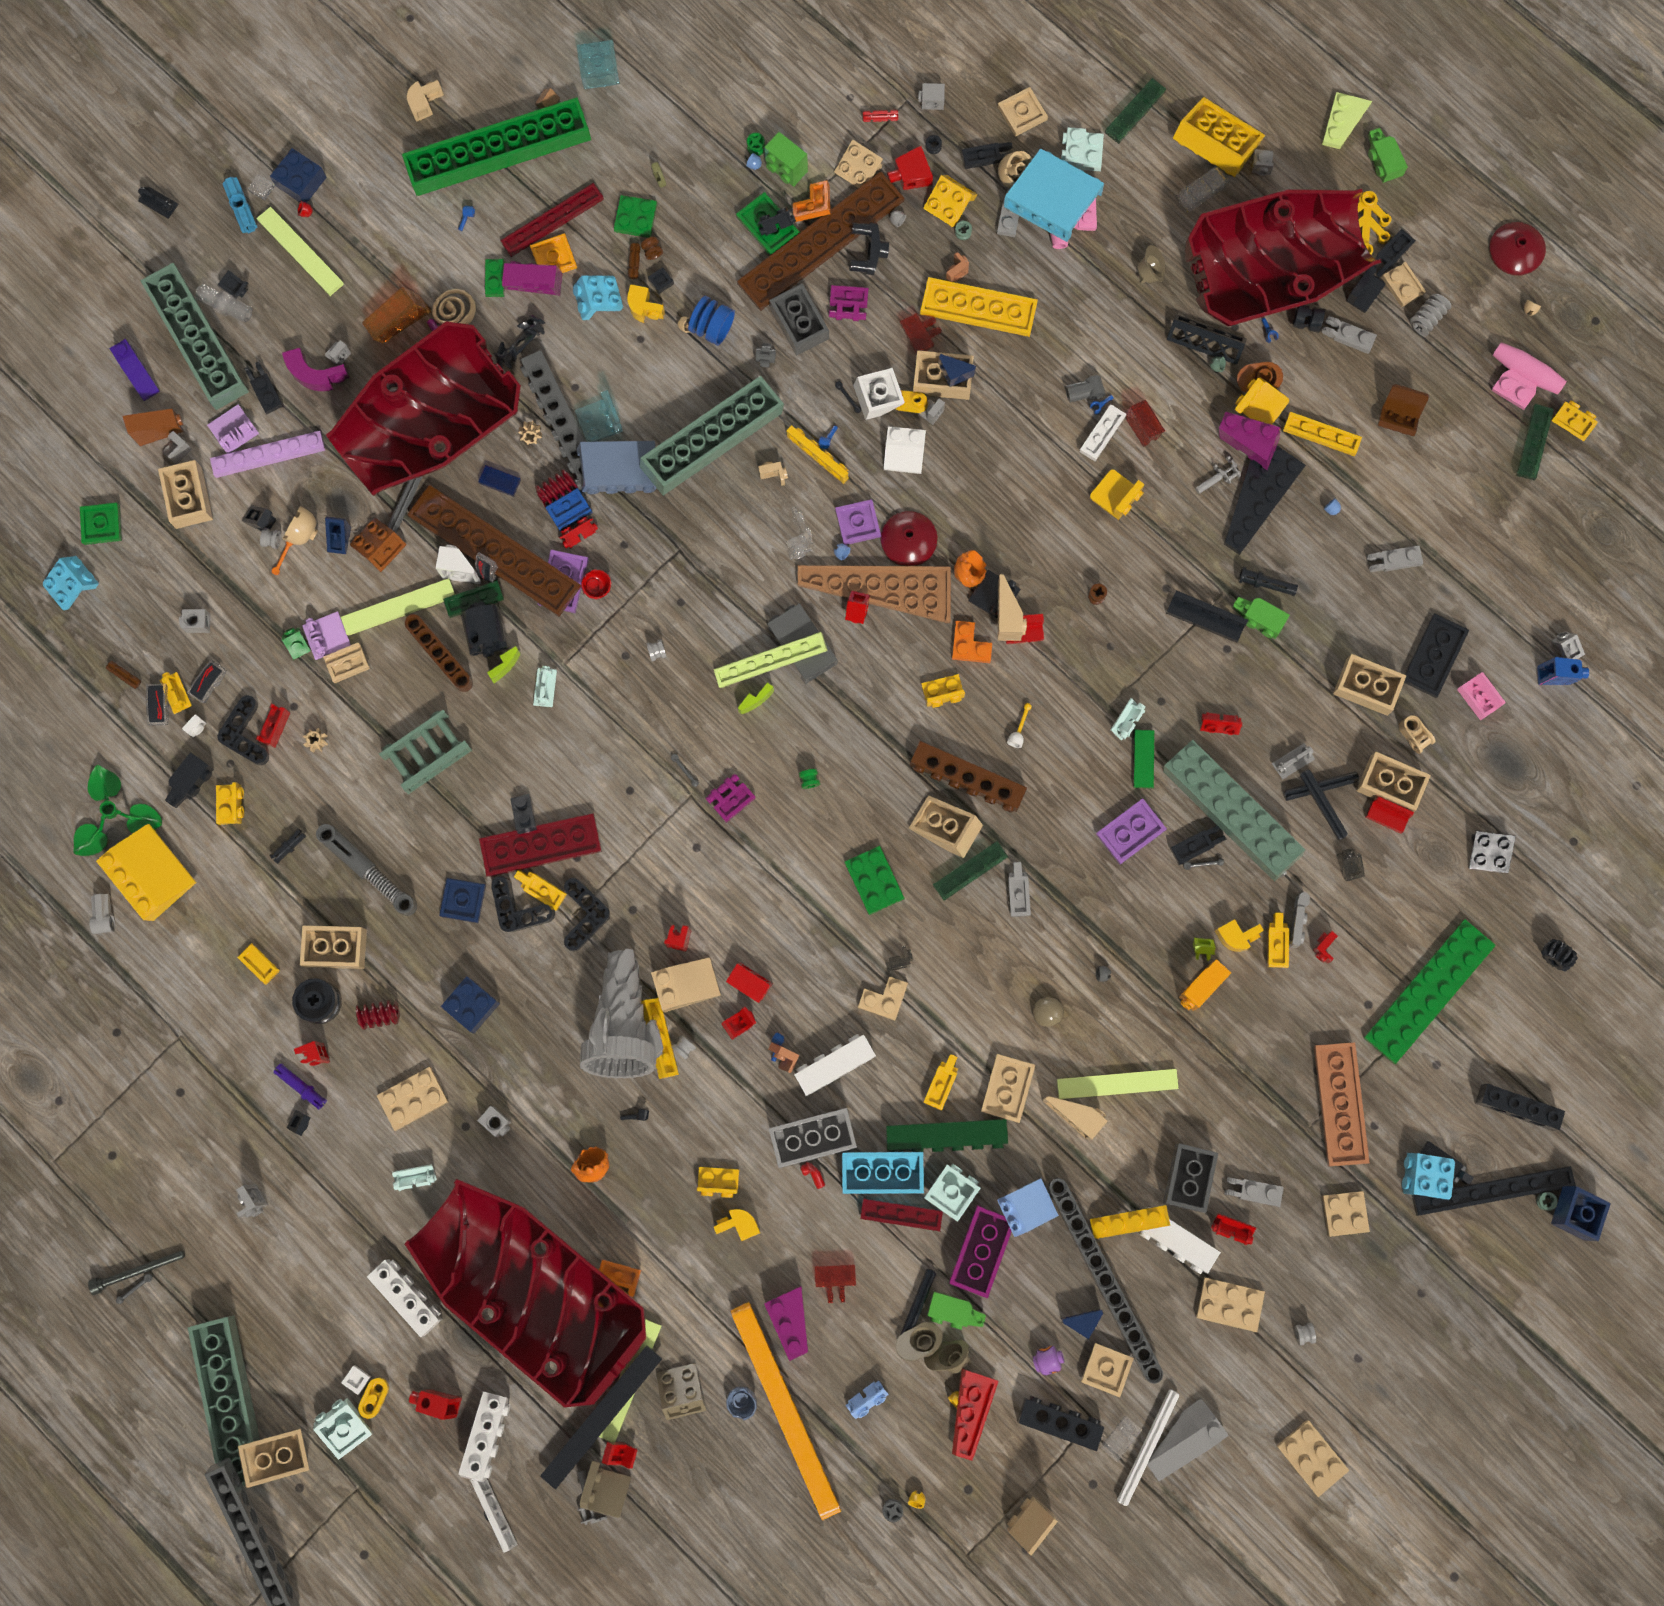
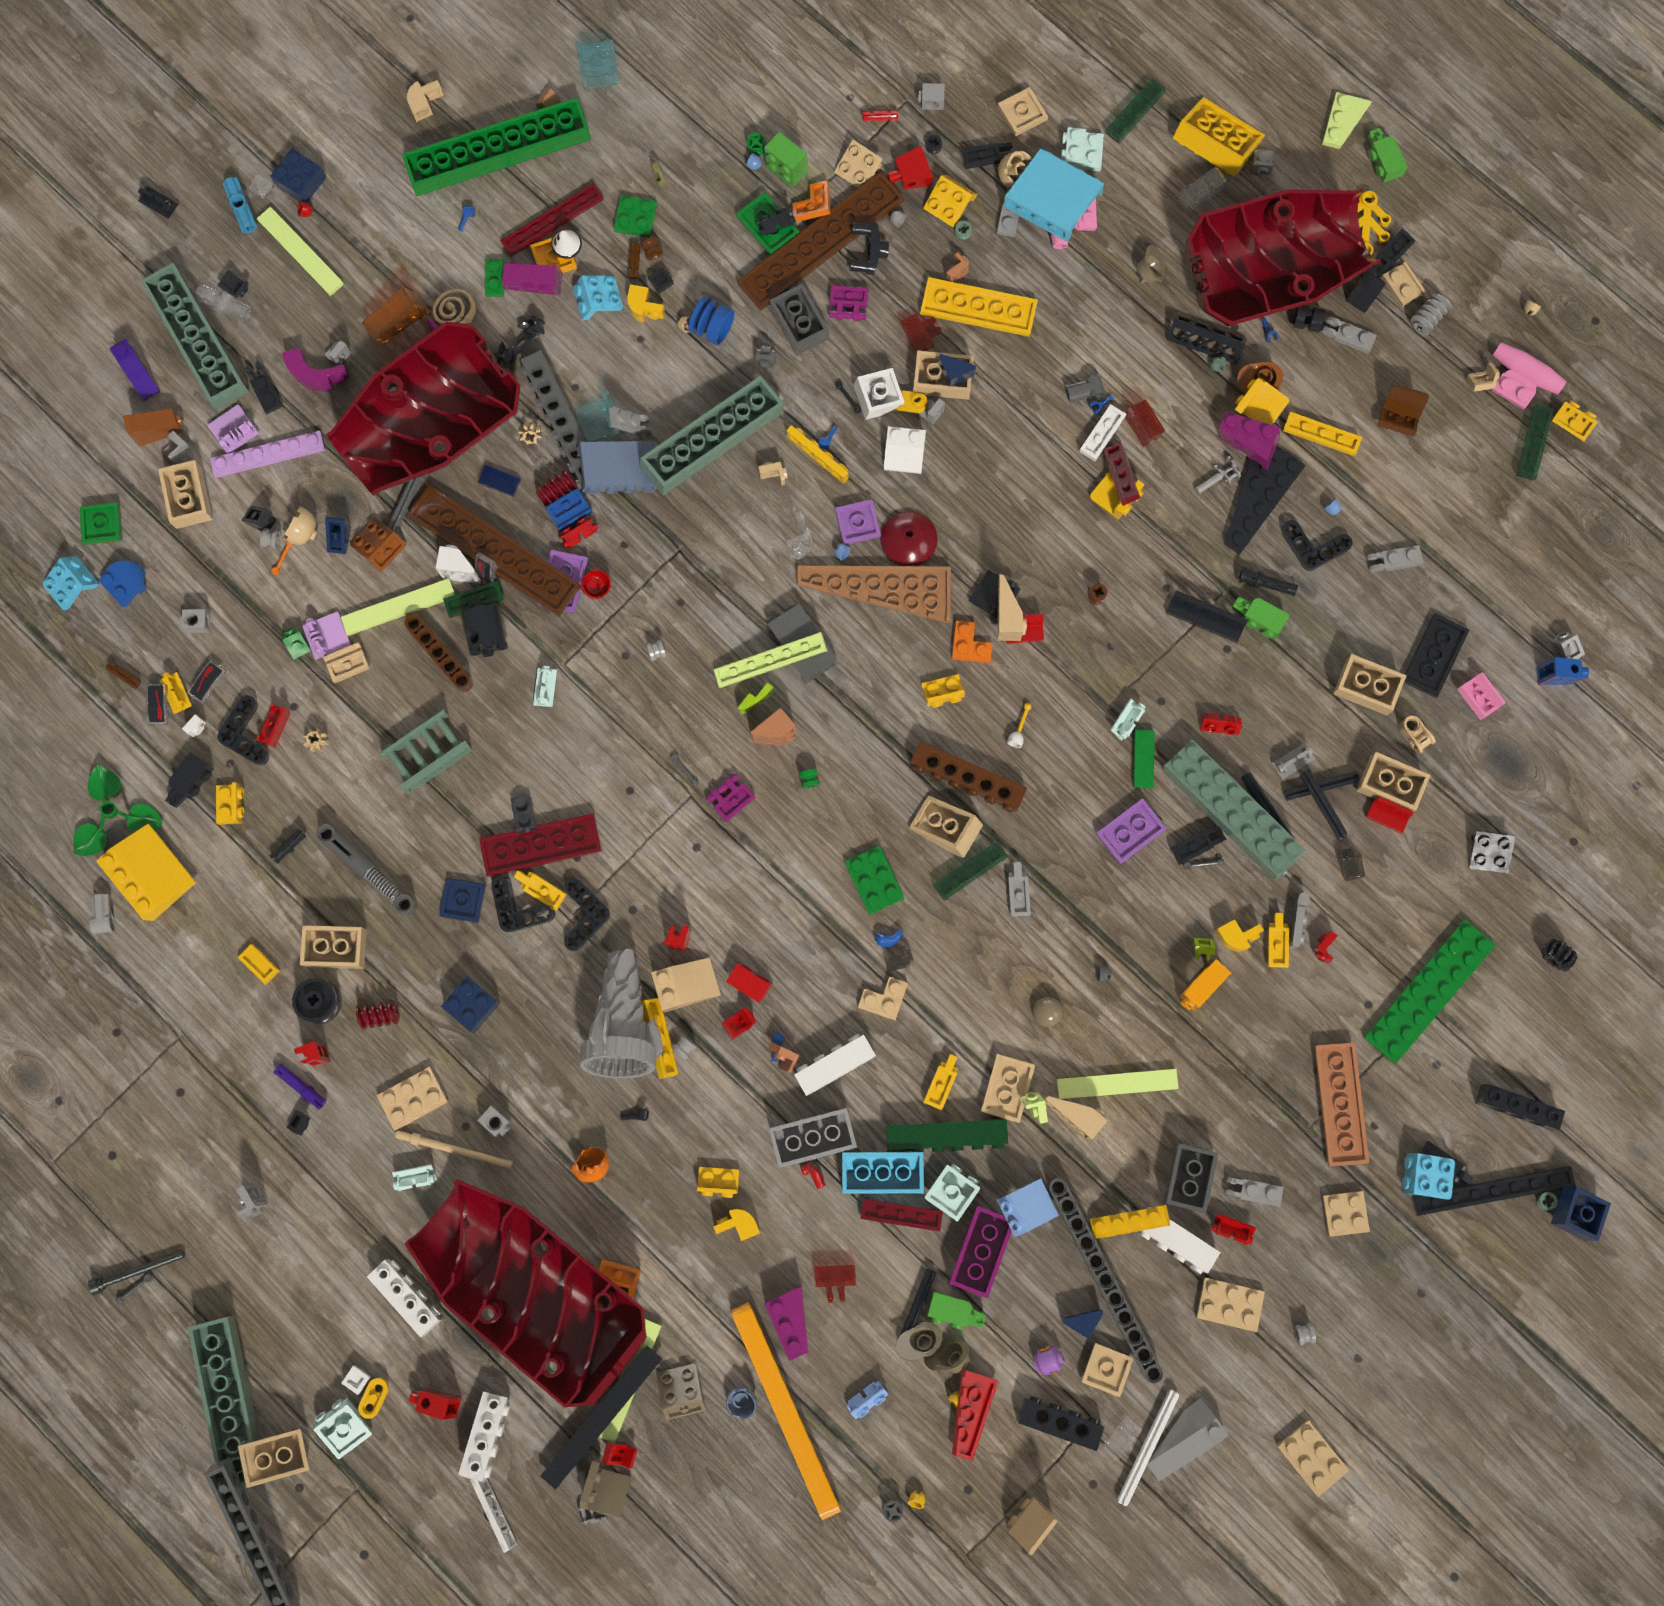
lime slope [487,646,521,683] -> none
red brick [845,591,870,624] -> none
orange hair [954,550,987,588] -> none
dark red dish [1489,222,1546,276] -> none
none -> blue slope [98,561,146,607]
none -> tan bar [395,1130,513,1169]
none -> white hat [551,229,582,259]
none -> light grey hinge [609,406,652,435]
none -> nougat slope [750,708,797,746]
none -> blue arm [874,929,905,947]
none -> yellowish green bracket [1020,1092,1048,1124]
none -> dark red plate [1103,441,1141,506]
none -> black axle [1241,772,1294,838]
none -> black beam [1281,520,1353,571]
none -> tan bracket [1467,362,1499,391]

